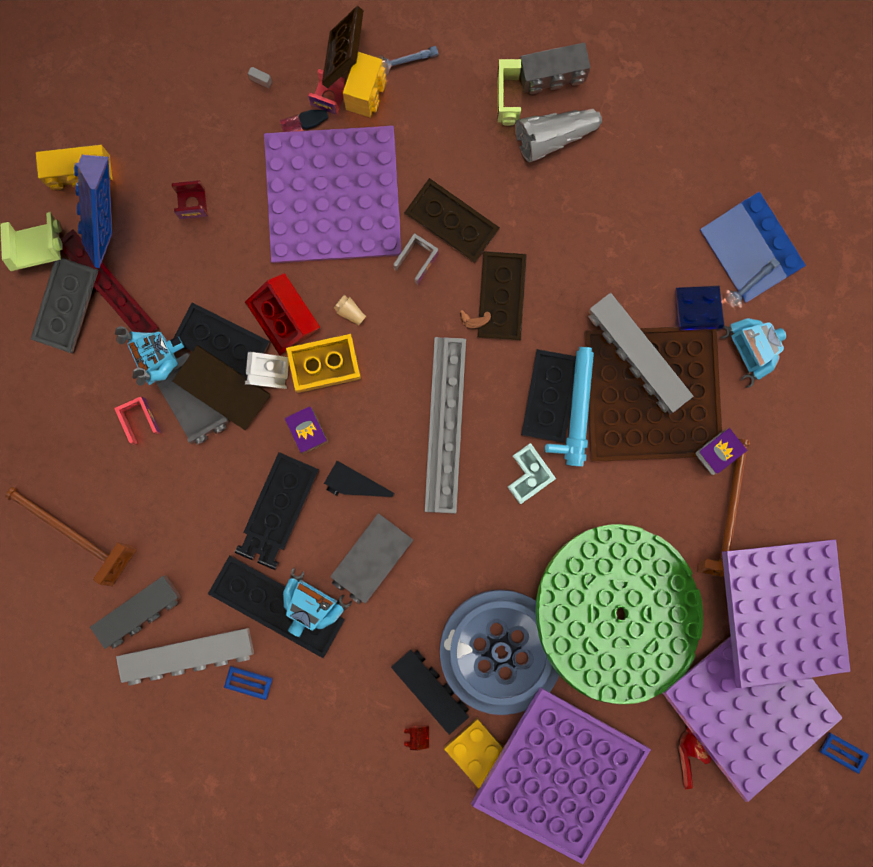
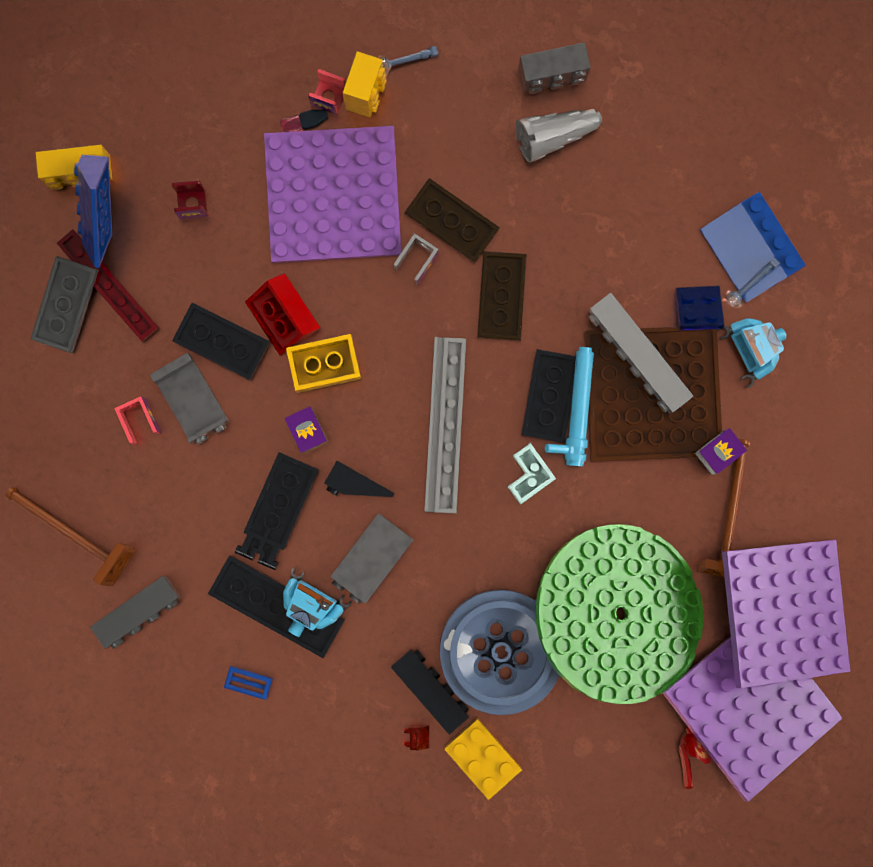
yellowish green panel [0,212,63,271] -> none
torso [115,326,184,386] -> none
light grey brick [116,628,254,686] -> none
dark brown tile [172,344,270,430] -> none
white plate [245,352,289,389] -> none
light grey tile [248,67,272,88] -> none
dark brown tile [322,6,364,88] -> none
tan cone [333,295,366,326] -> none
nougat piece [460,310,491,329] -> none
medium lavender plate [471,687,651,864] -> none
yellowish green panel [497,59,521,126] -> none
blue tile [819,732,869,774] -> none

